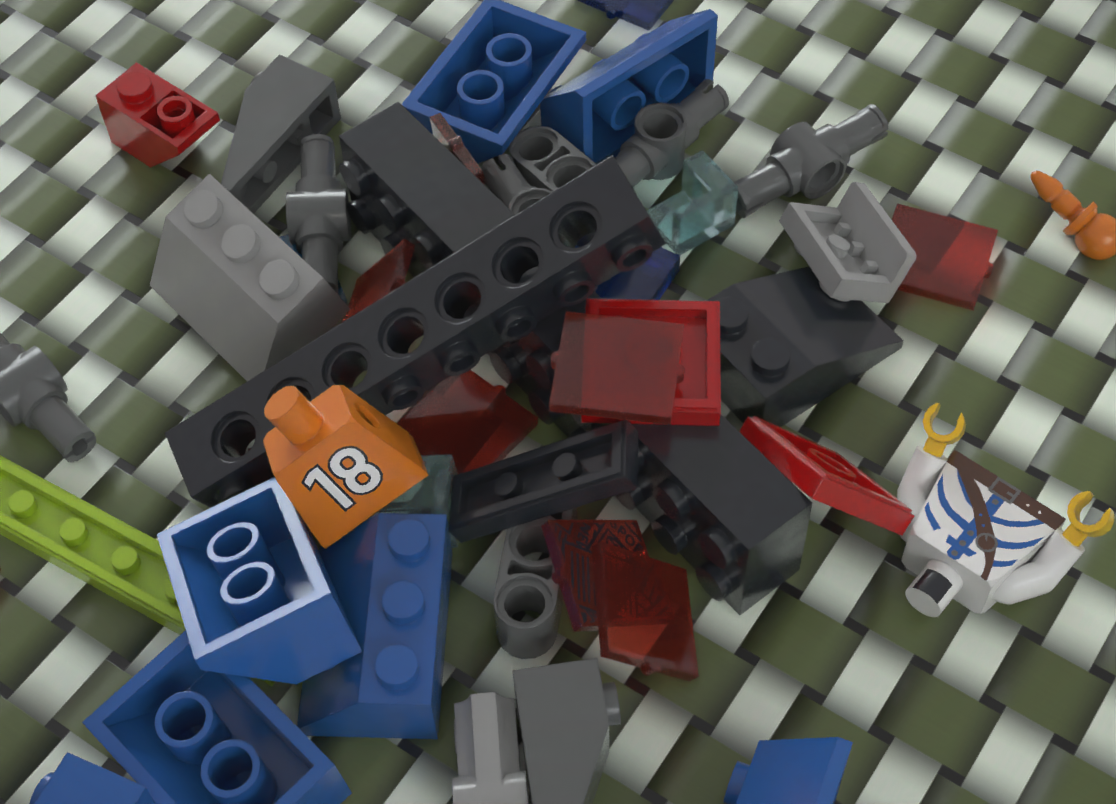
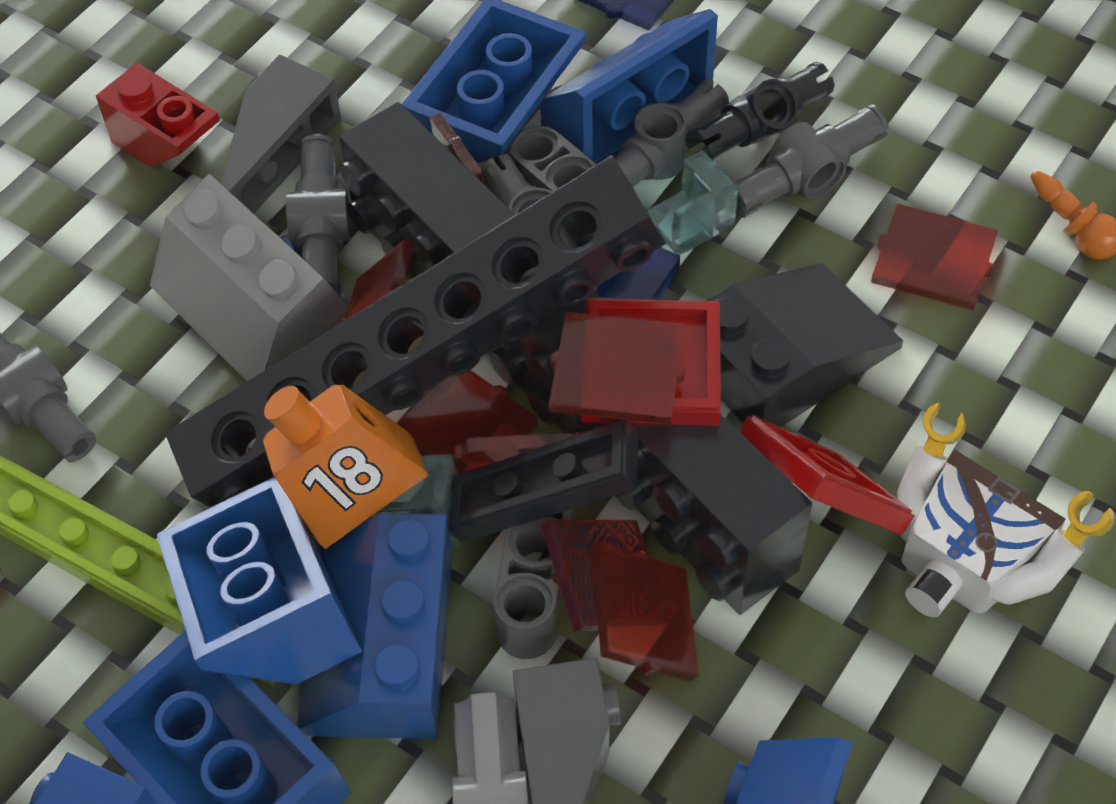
light grey bracket [779,182,916,303] -> none
none -> clear red piece [452,432,584,465]
none -> black pin [685,62,835,165]

